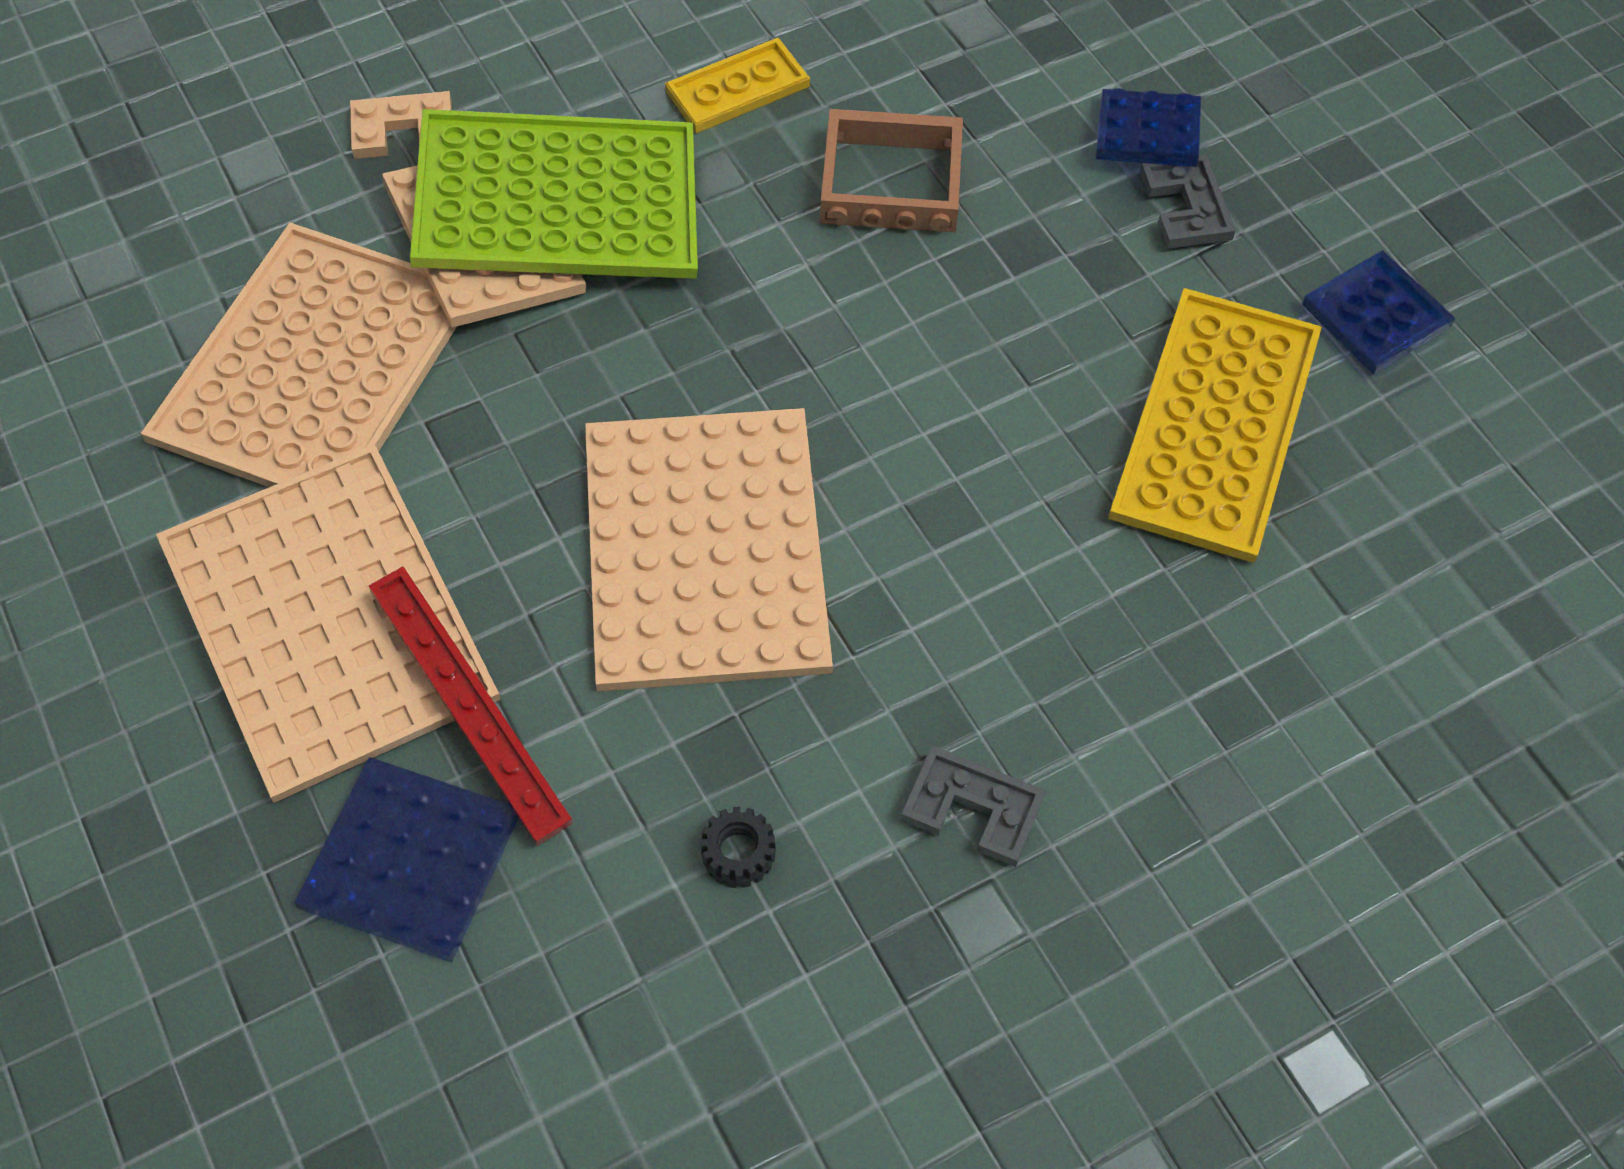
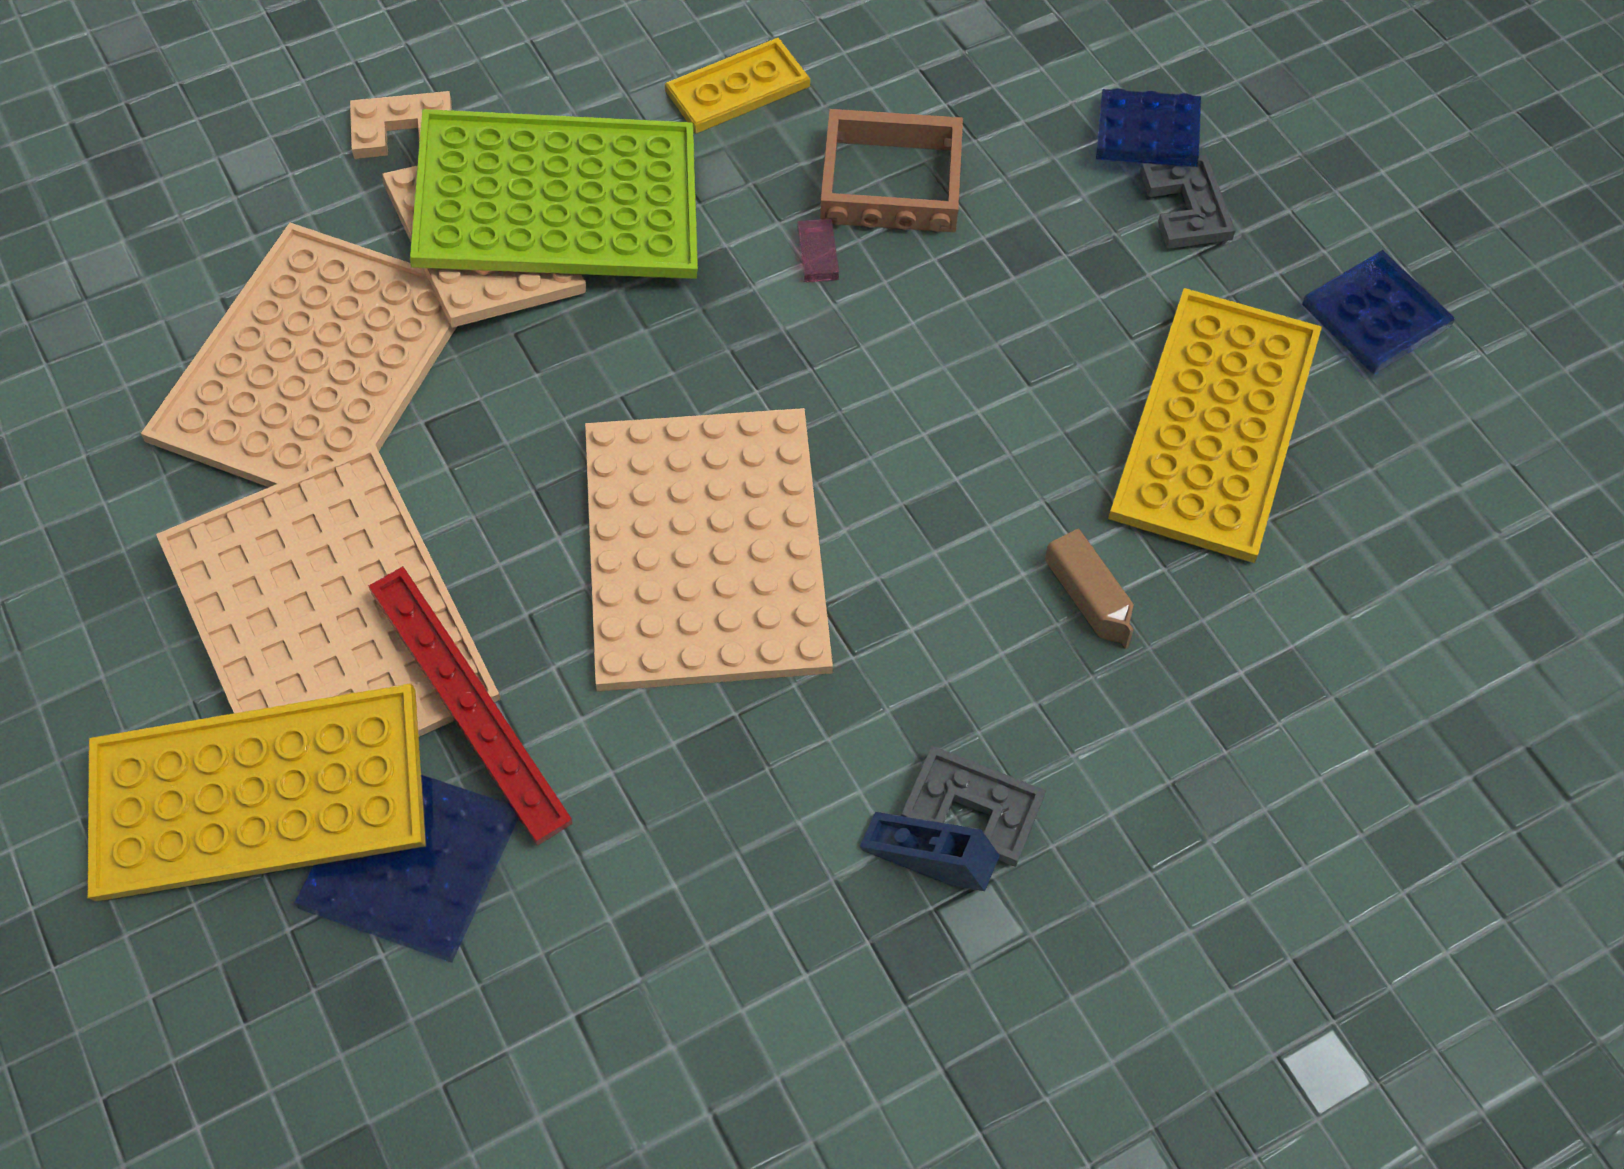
black tyre [701,807,776,888] -> none
none -> yellow plate [88,683,426,902]
none -> clear pink tile [797,219,839,282]
none -> dark blue slope [860,812,1000,892]
none -> medium nougat piece [1045,529,1134,649]

